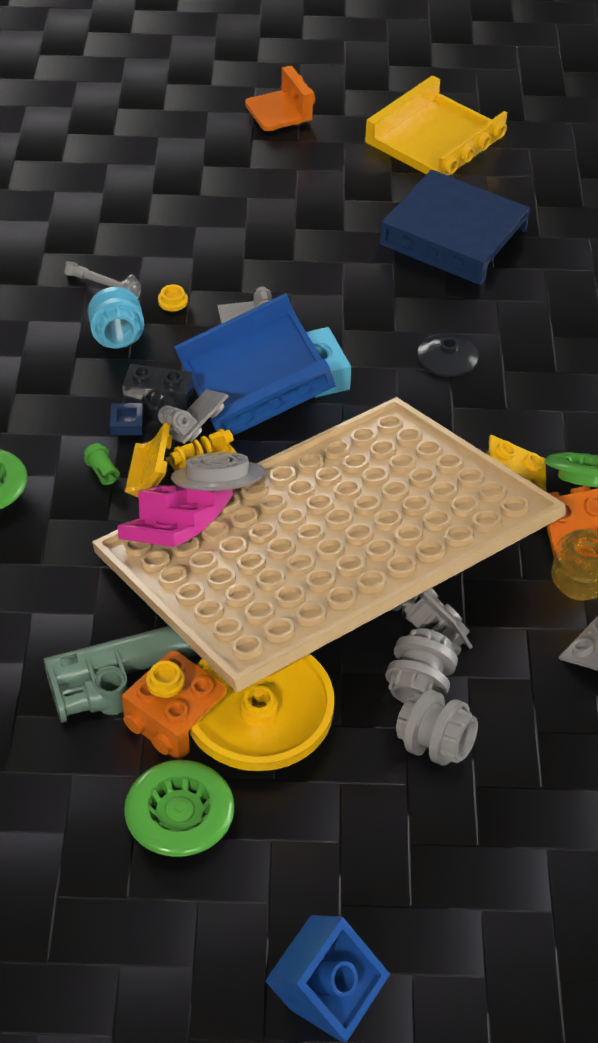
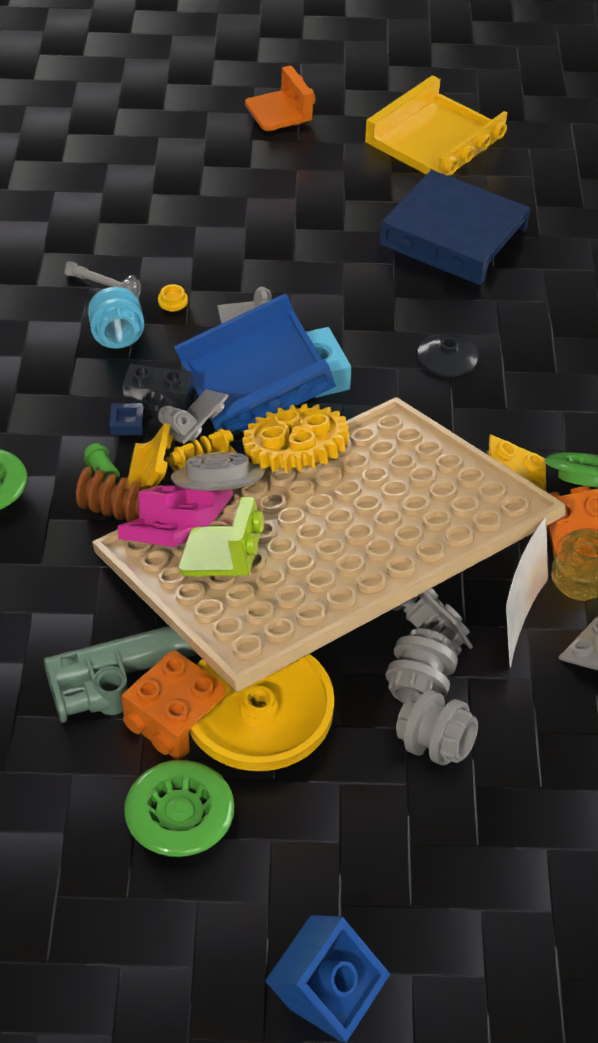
yellow plate [146,661,185,698] -> none
none -> dark orange piece [76,466,152,522]
none -> lime bracket [179,497,264,577]
none -> yellow gear [242,404,350,473]
none -> white sticker [506,517,548,668]

